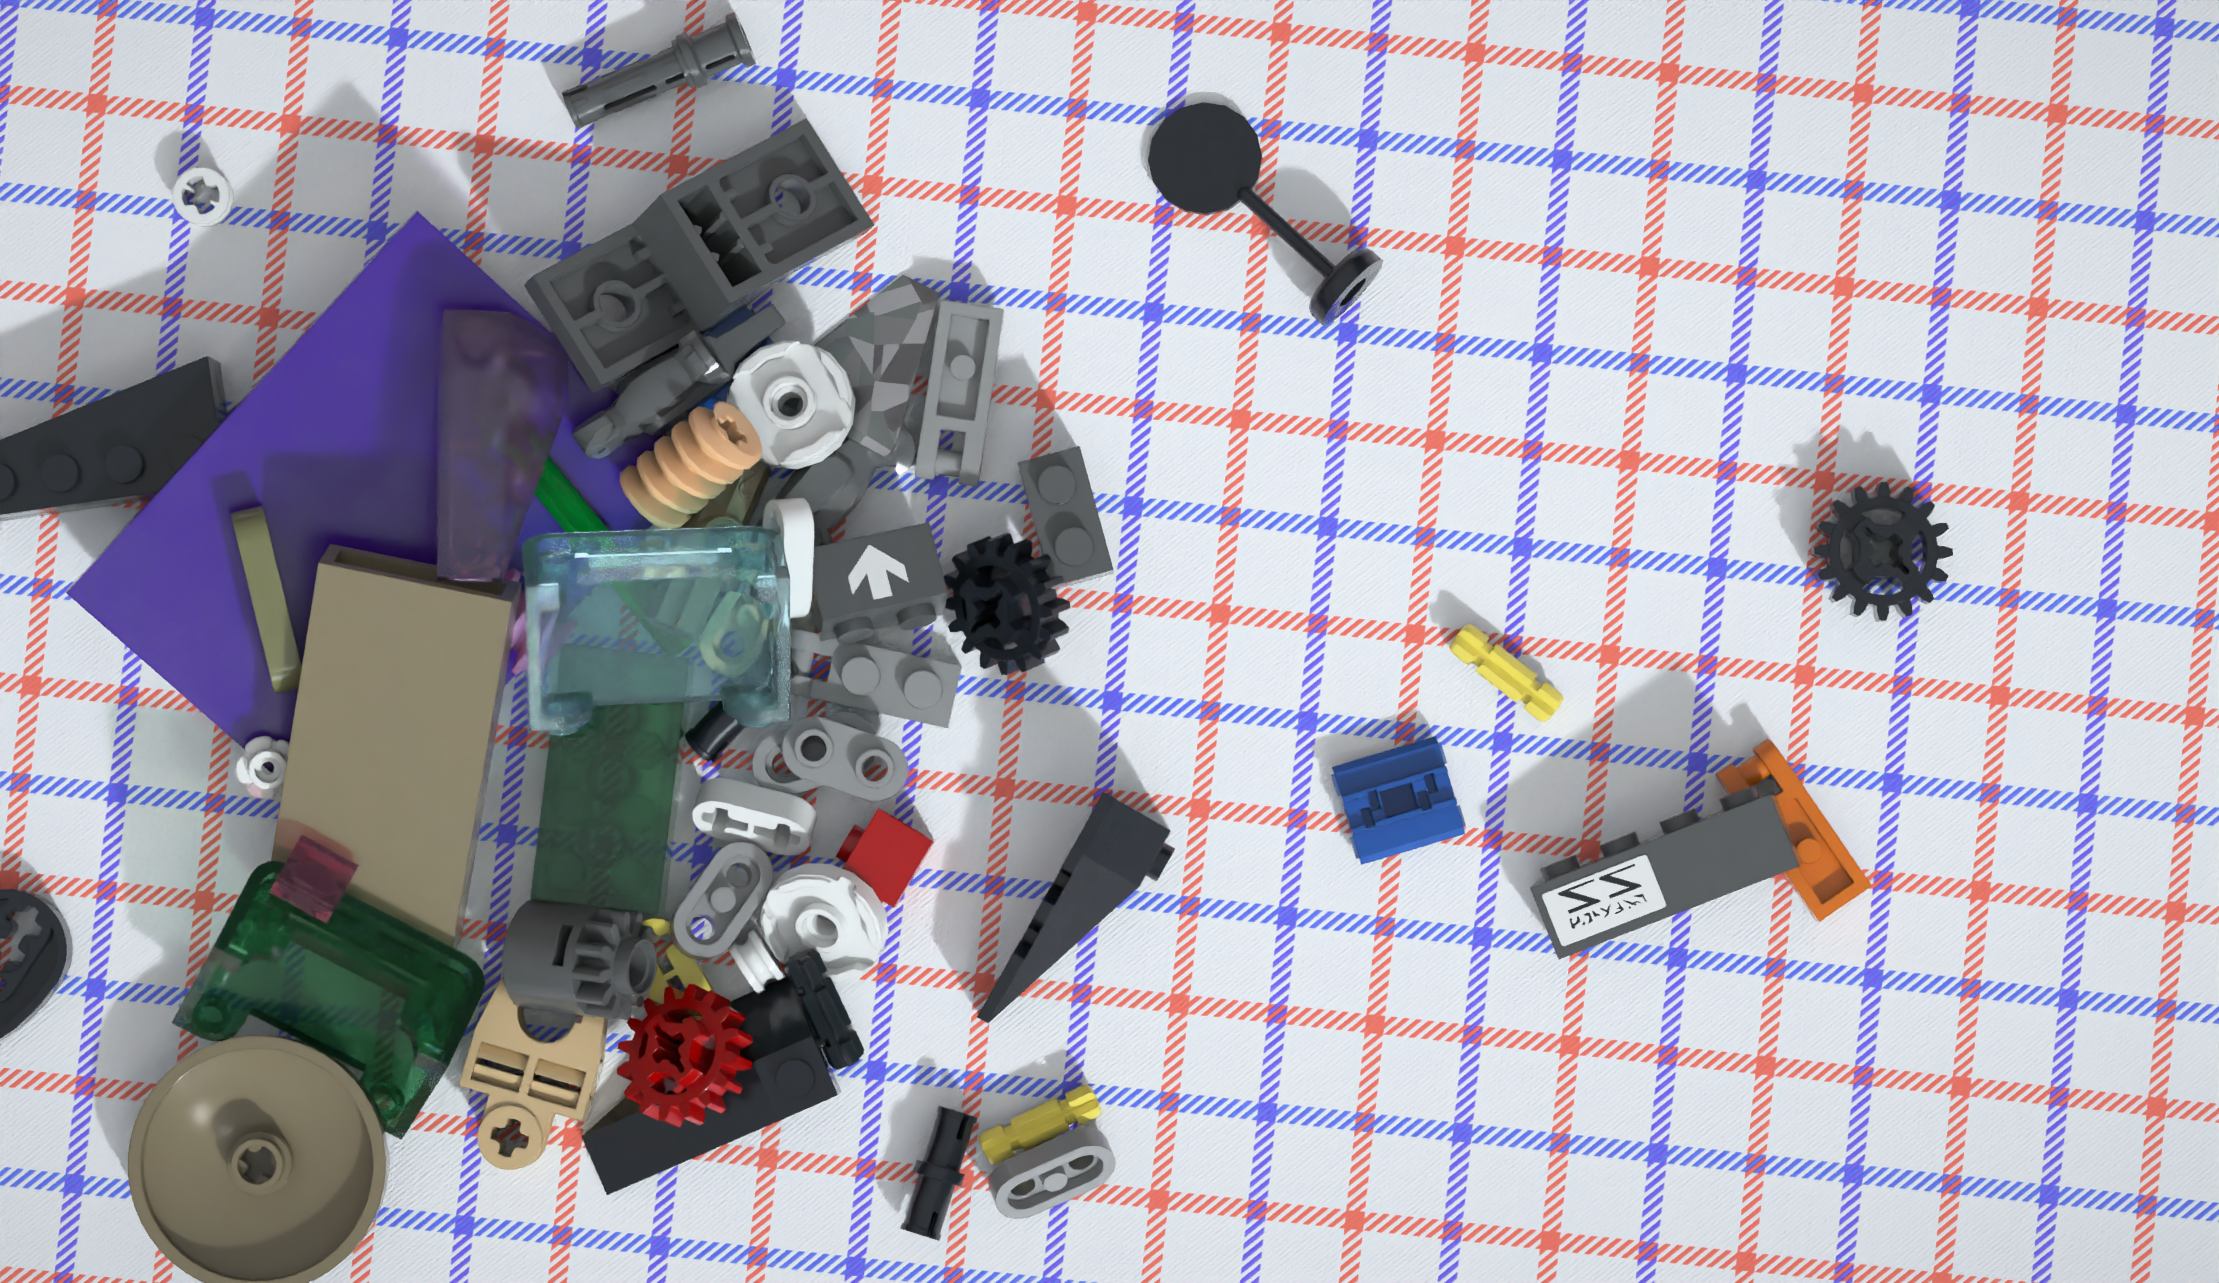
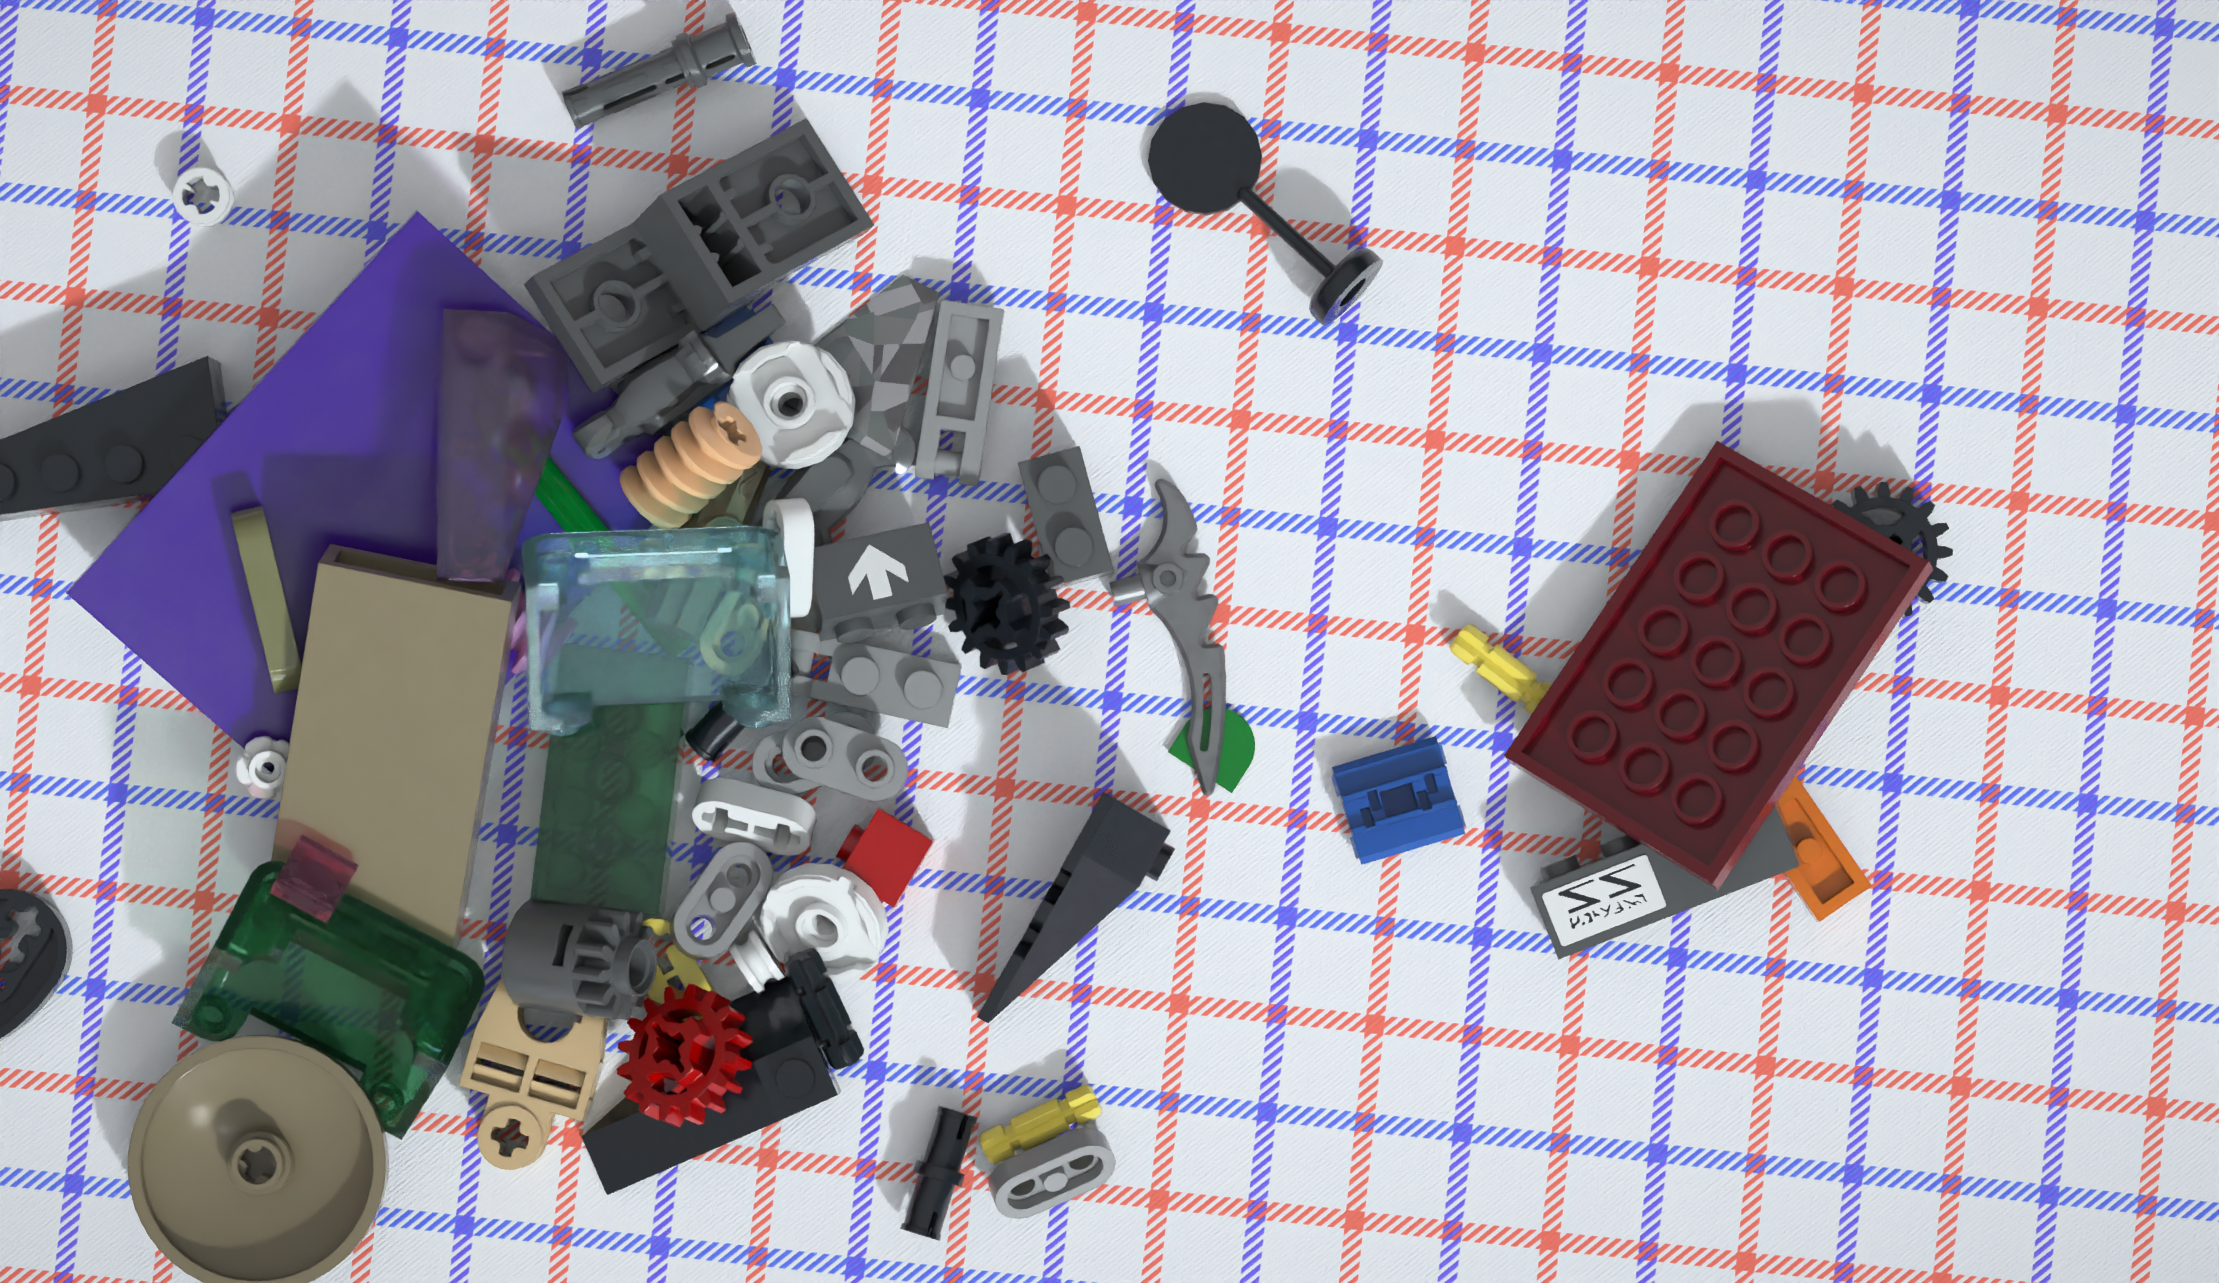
none -> flat silver piece [1109,479,1226,796]
none -> green piece [1168,708,1255,793]
none -> dark red plate [1504,441,1933,890]

